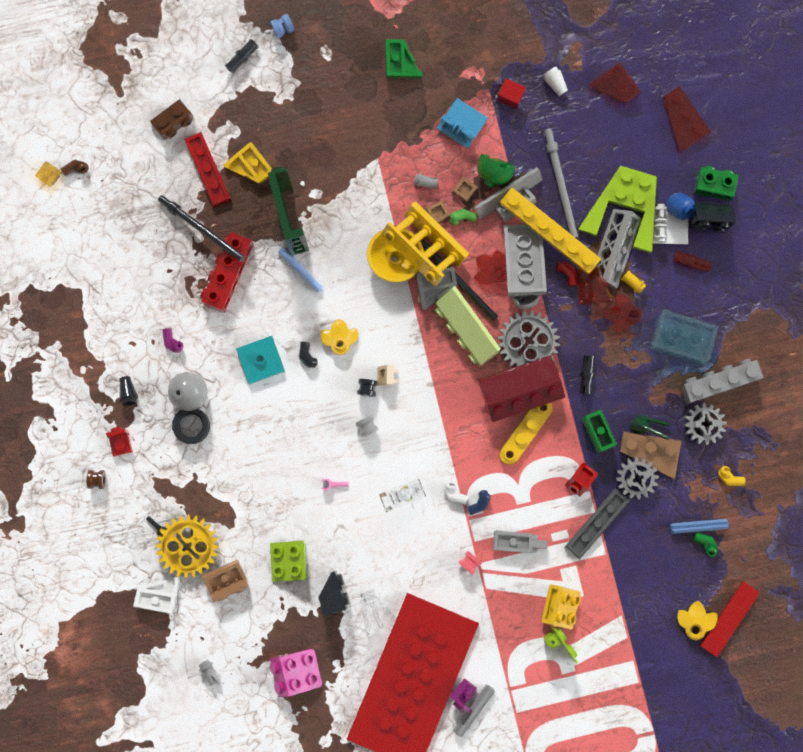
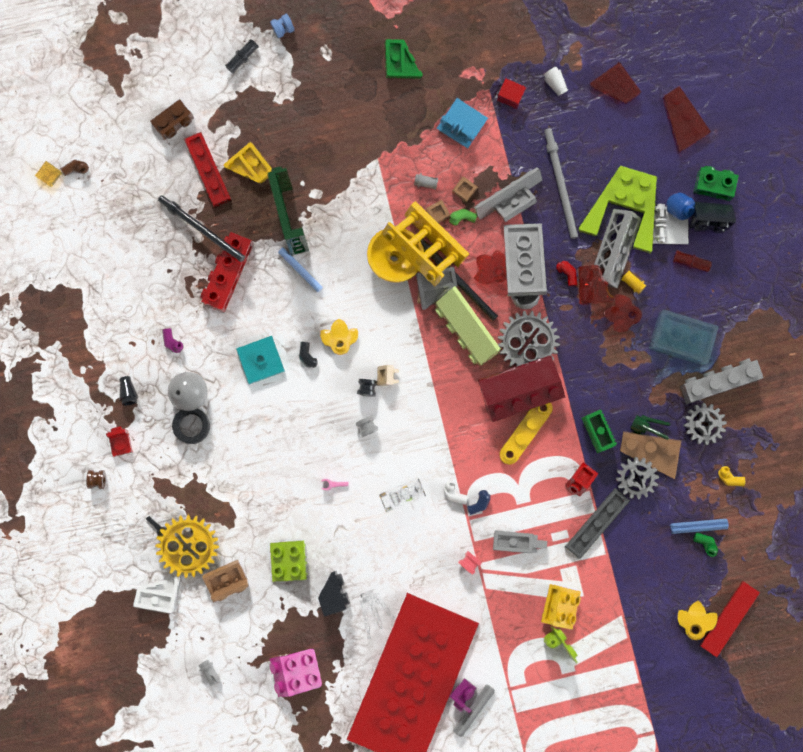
green cylinder [477,154,516,187] -> none
yellow plate [500,188,601,275] -> none
black pin [580,355,596,395] -> none

